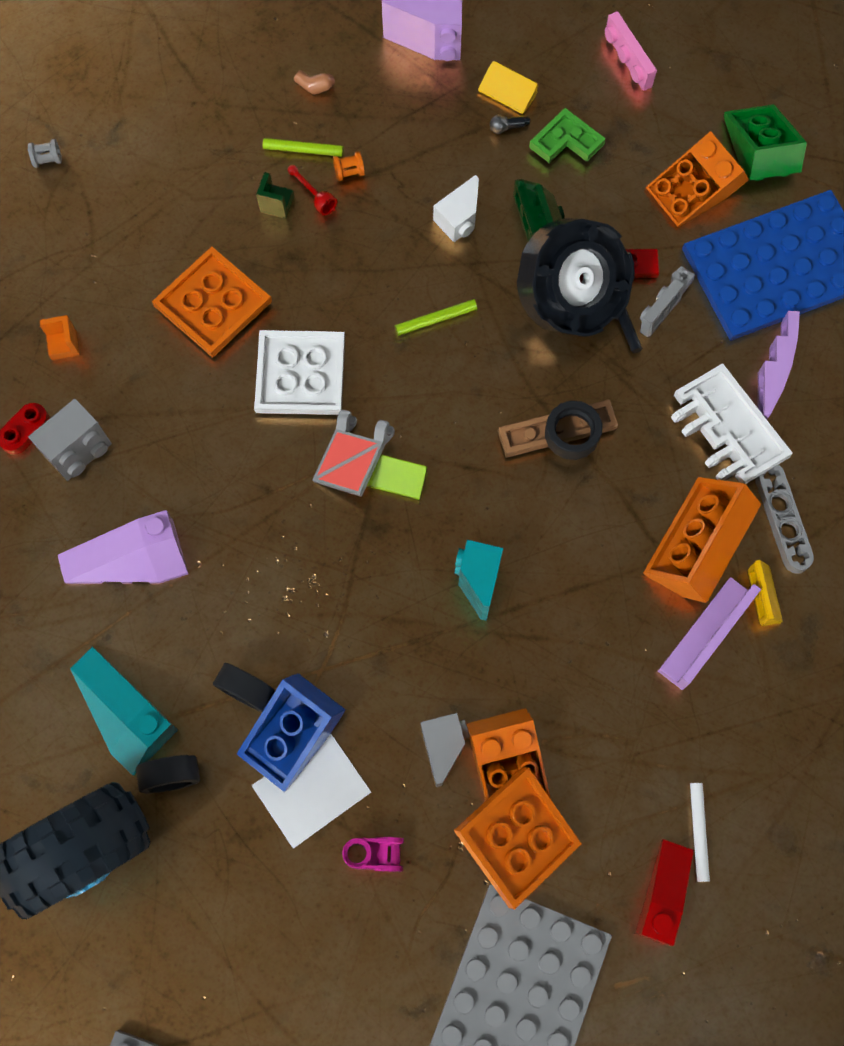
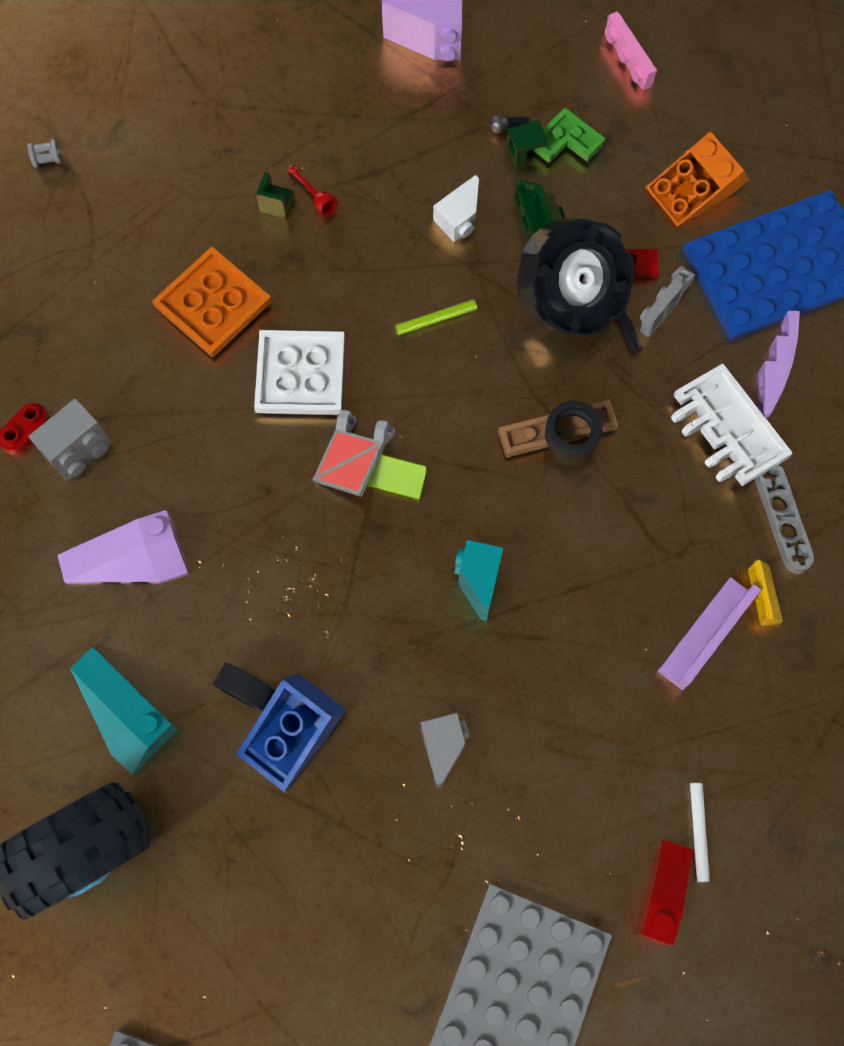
orange panel [39,315,80,360] -> none
black tyre [136,755,200,793] -> none
white sticker [252,734,371,849] -> none
lime bar [263,138,344,157] -> none
nougat arm [294,70,335,95] -> none
orange bush [333,151,365,181] -> none
dark pink piece [342,837,404,872] -> none
orange plate [454,767,582,910] -> none
orange slope [466,708,551,801] -> none
yellow slope [478,61,538,115] -> none
orange slope [643,477,761,603] -> none
green slope [723,104,807,180] -> none
none -> dark green panel [507,120,547,166]

